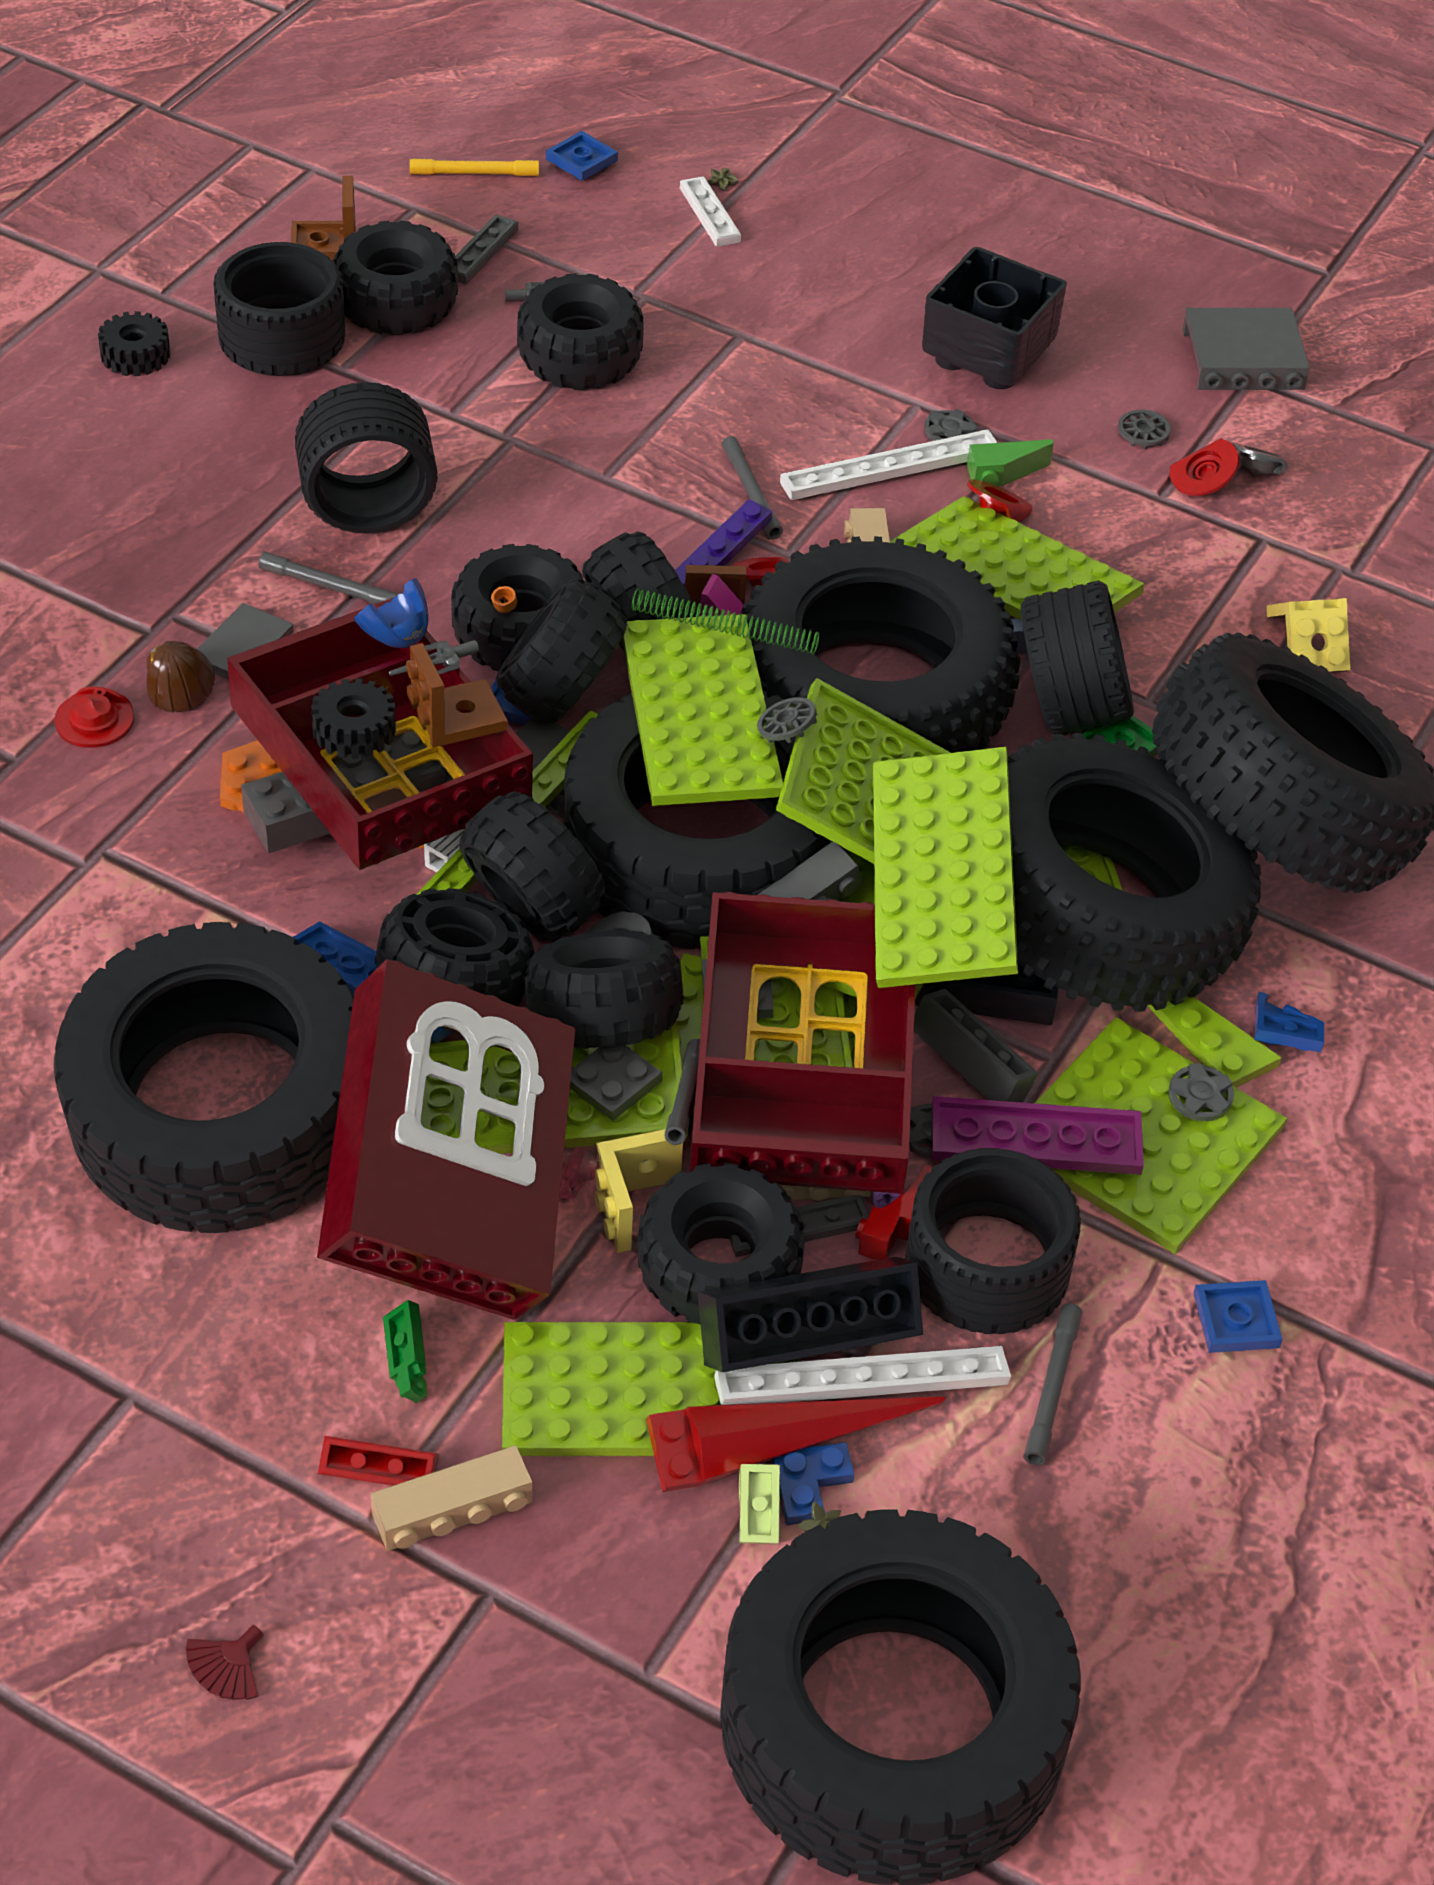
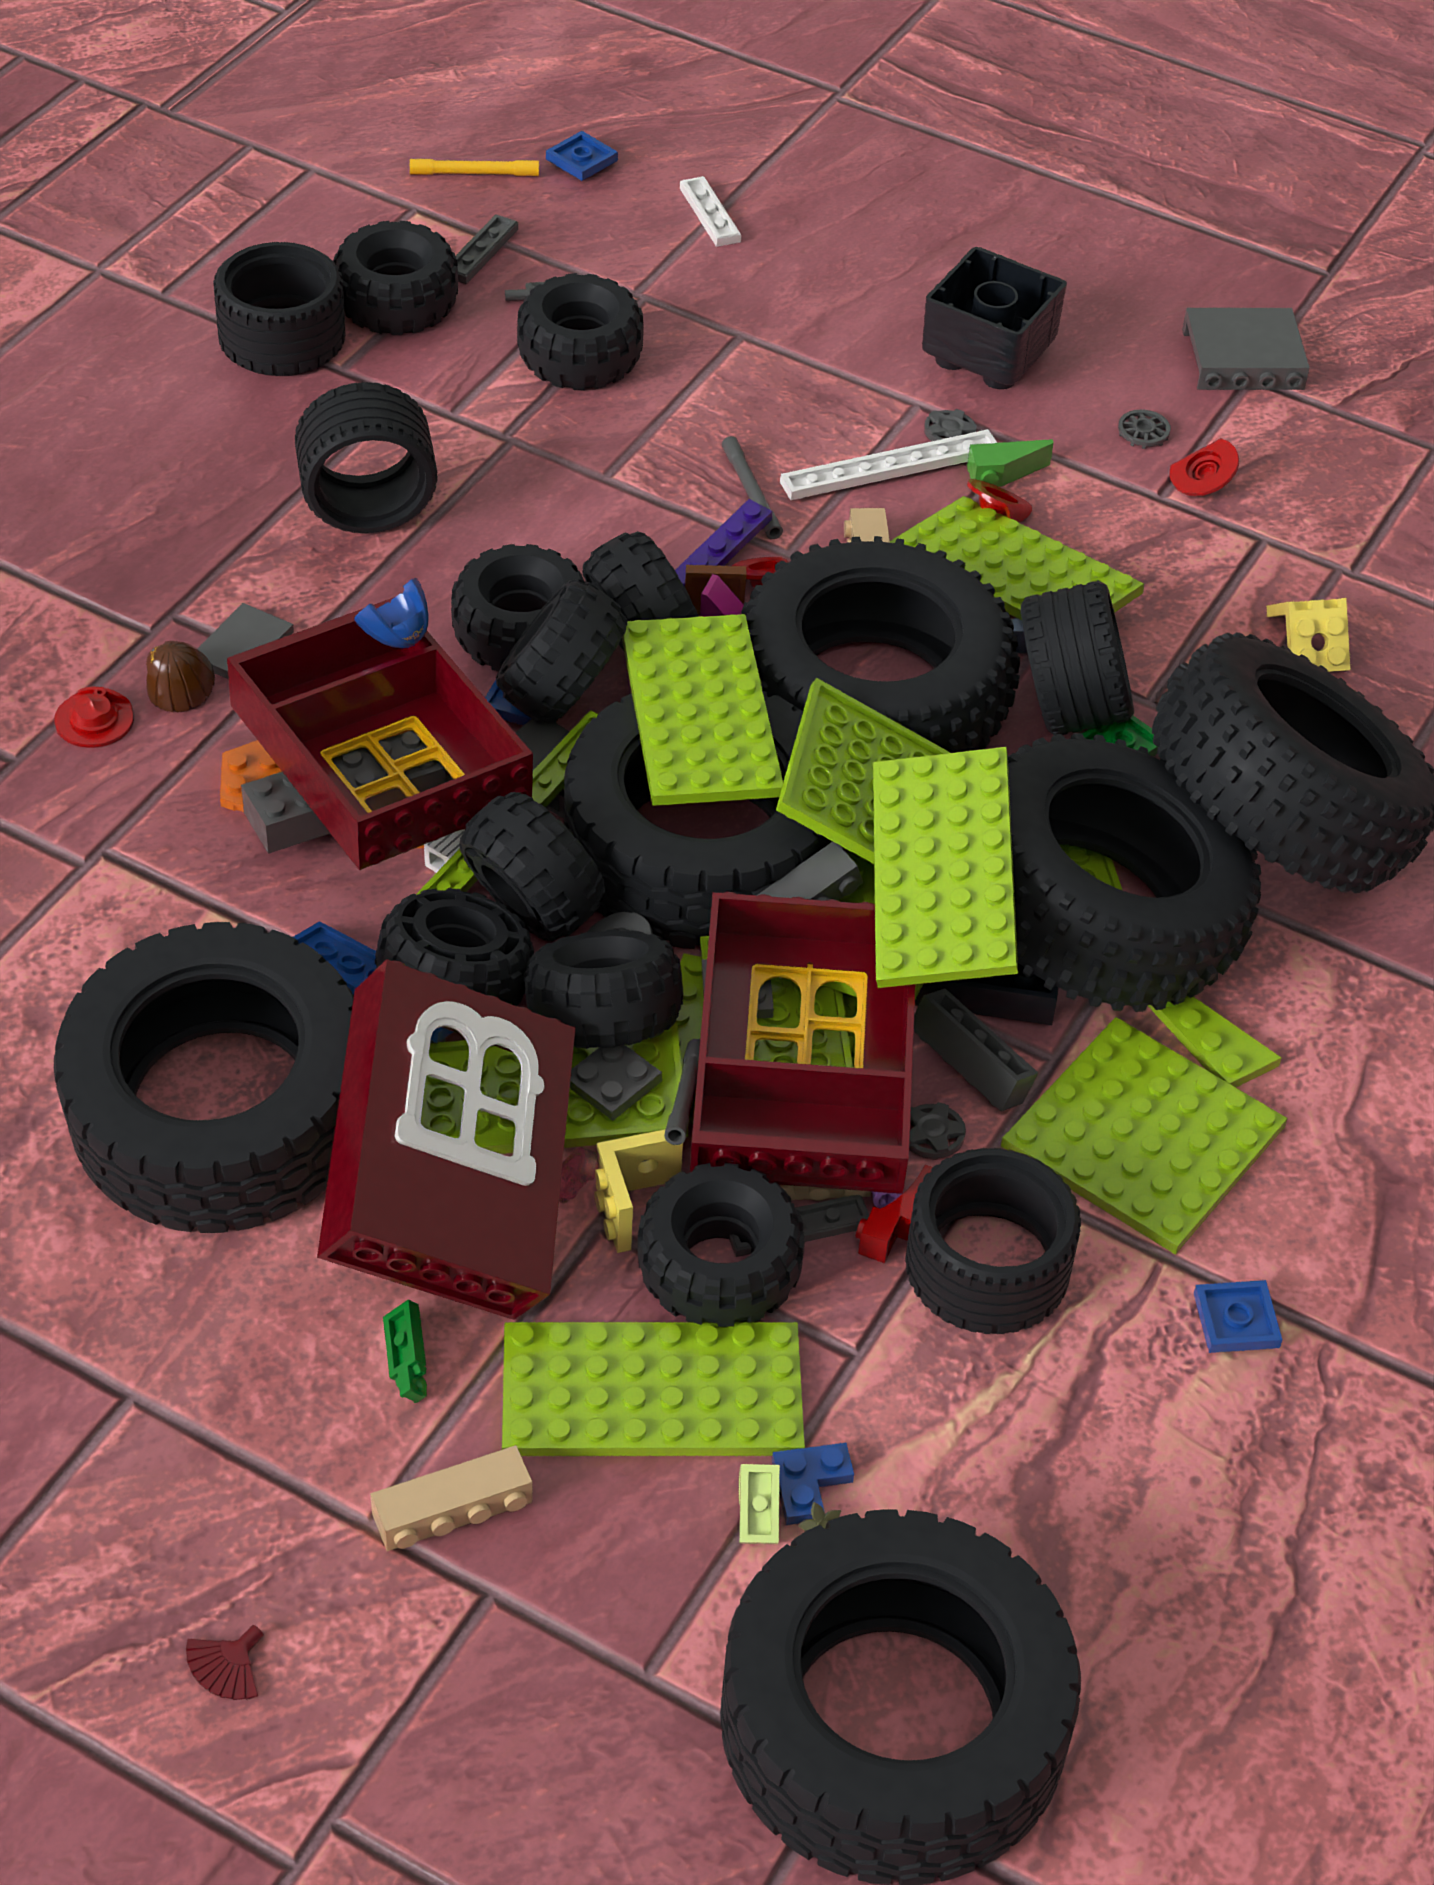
black tyre [98,311,171,376] -> none
dark grey piece [258,551,399,605] -> none
dark orange bracket [291,176,356,260] -> none
black tyre [312,678,396,759] -> none
red slope [318,1436,440,1486] -> none
dark grey piece [389,640,479,676] -> none
dark orange bracket [406,643,508,748] -> none
orange hinge [491,586,517,614] -> none
bright green piece [632,588,819,655] -> none
red plate [646,1396,946,1492] -> none
black brick [698,1257,923,1373] -> none
olive plant [708,168,738,191] -> none
white plate [714,1346,1011,1405] -> none
dark grey wheel [757,697,818,743] -> none
magenta plate [931,1096,1144,1175] -> none
dark grey piece [1023,1303,1083,1465] -> none
dark grey wheel [1168,1063,1234,1121] -> none
dark grey hat [1230,442,1287,476] -> none
blue wing [1254,992,1324,1052] -> none

